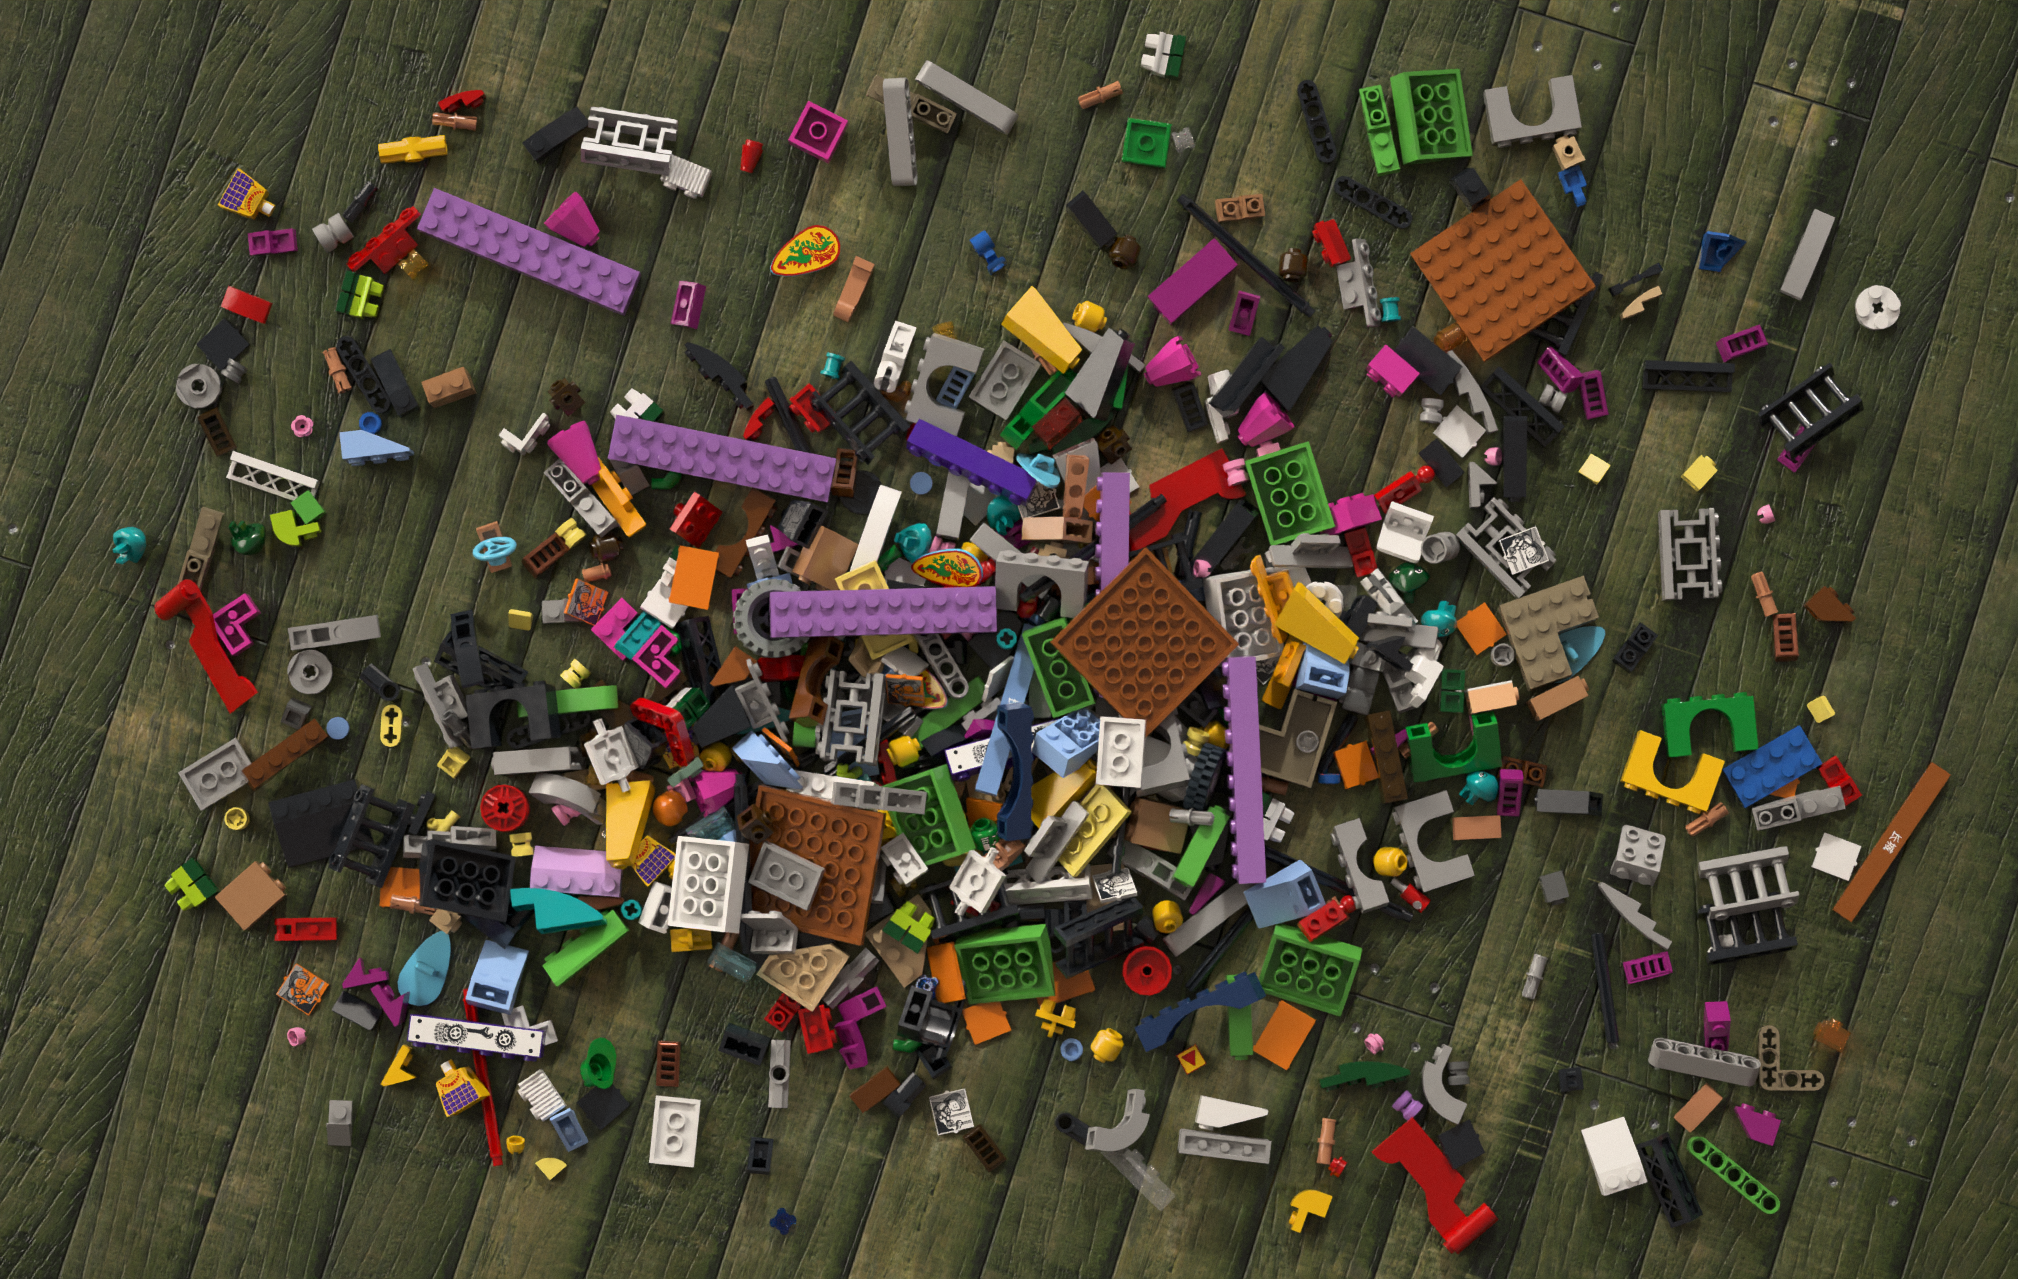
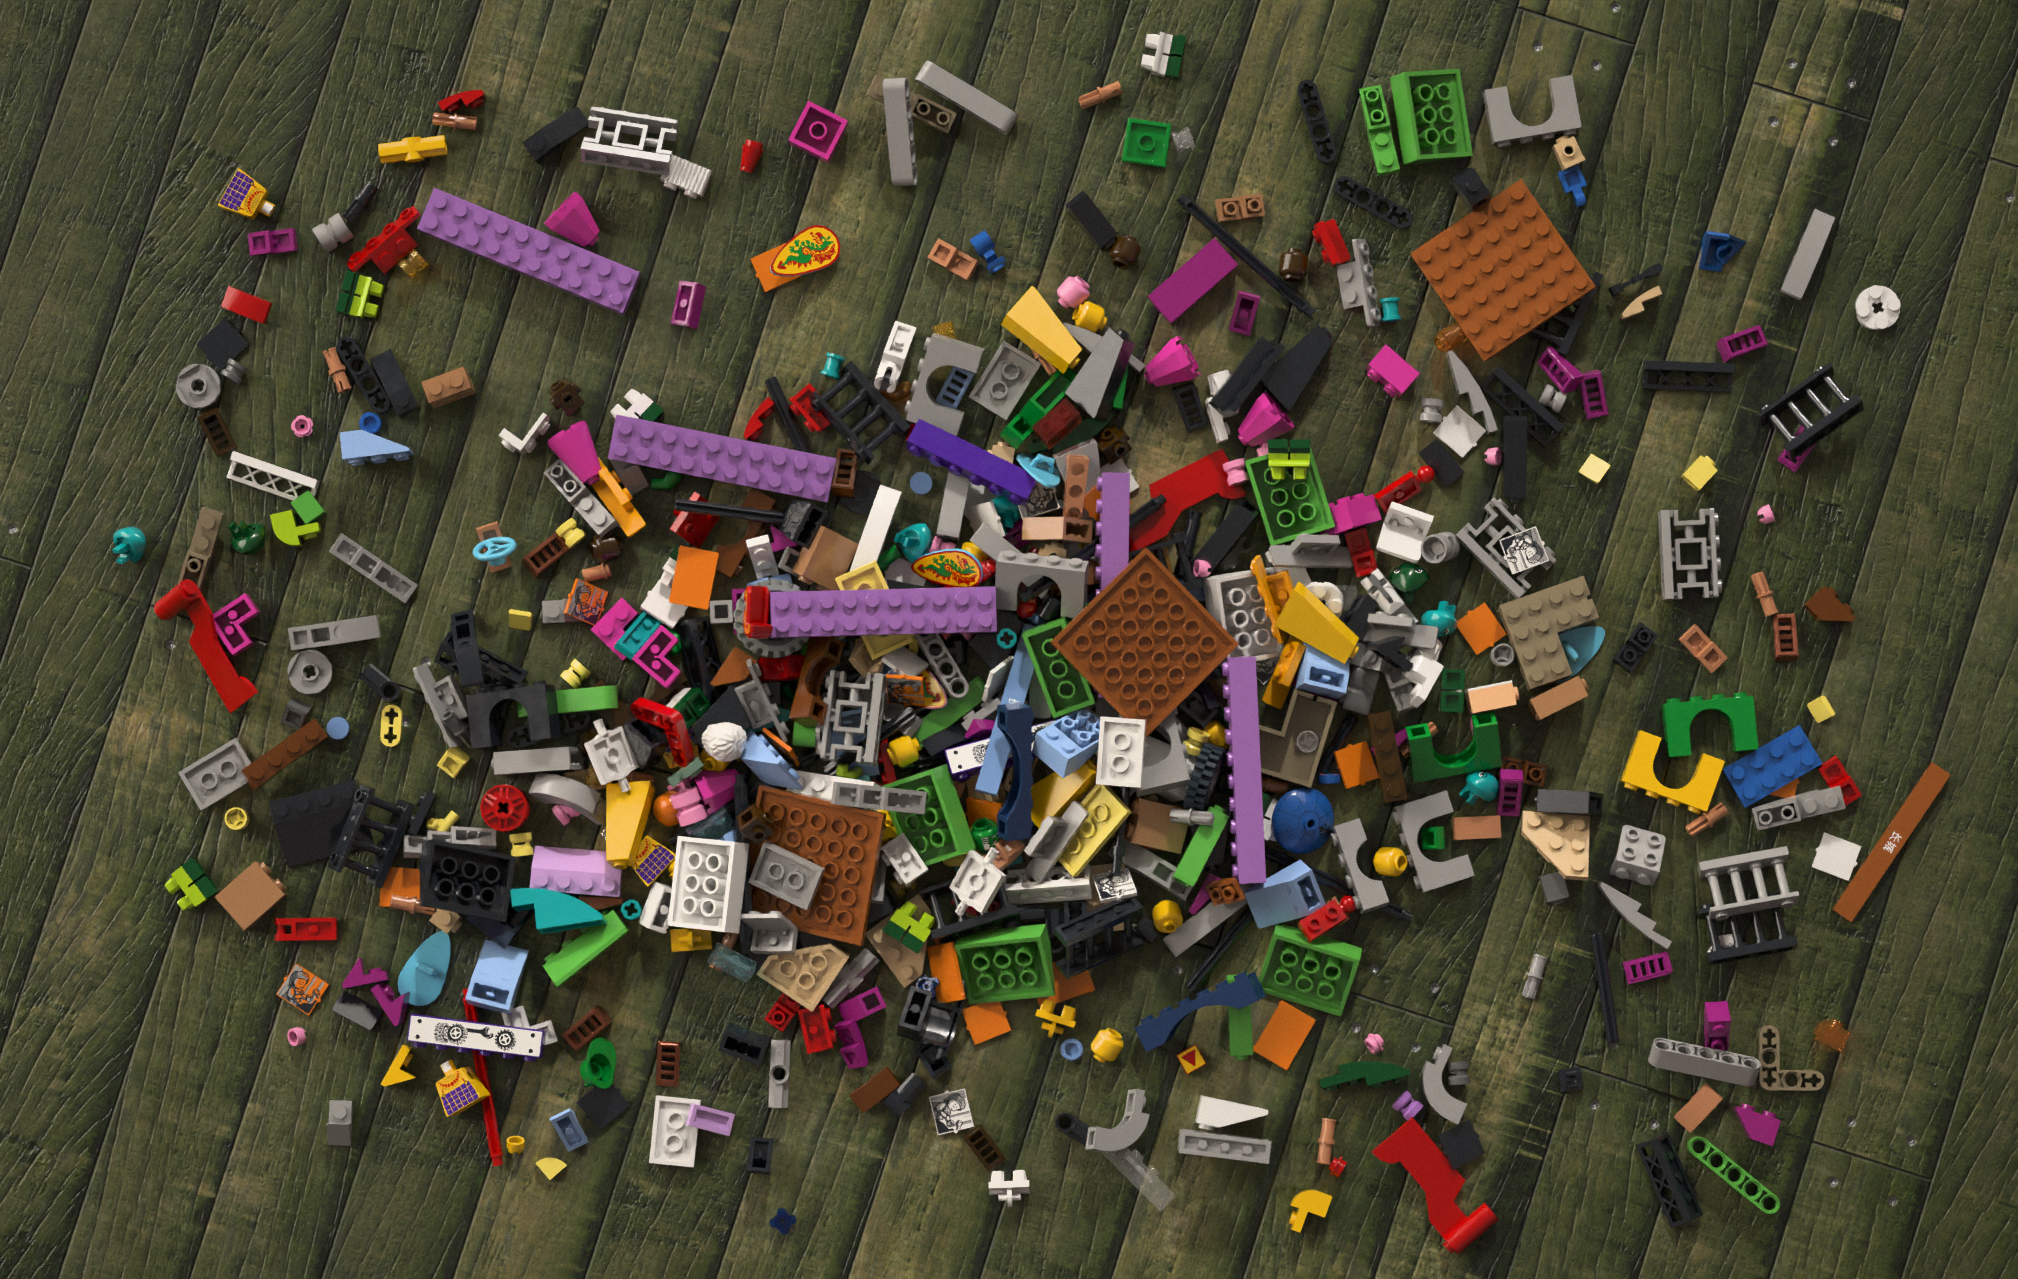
white brick [518,1069,567,1121] -> none
black slope [684,342,754,411] -> none
nougat leg [833,256,875,322] -> none
green arm [893,1039,923,1053] -> none
red wheel [1122,946,1172,995] -> none
red piece [1390,877,1431,913] -> none
black piece [1394,326,1463,396] -> none
light grey slope [1468,462,1497,509] -> none
white slope [1581,1117,1647,1196] -> none
none -> light grey slope [329,533,418,603]
none -> copper slope [562,1005,612,1052]
none -> bright pink wheel [670,787,708,826]
none -> black axle [674,498,783,524]
none -> lavender tile [686,1103,735,1136]
none -> white hair [701,722,747,762]
none -> light grey brick [710,600,733,625]
none -> red animal [743,586,773,639]
none -> orange piece [751,243,801,292]
none -> nougat slope [927,238,979,282]
none -> white piece [965,501,1005,537]
none -> white hips [989,1170,1030,1207]
none -> bright pink head [1057,276,1090,309]
none -> dark orange slope [1205,878,1246,906]
none -> lime hips [1268,439,1311,480]
none -> blue dish [1271,787,1334,854]
none -> green brick [1421,827,1445,850]
none -> tan plate [1521,811,1590,881]
none -> nougat slope [1678,624,1728,673]

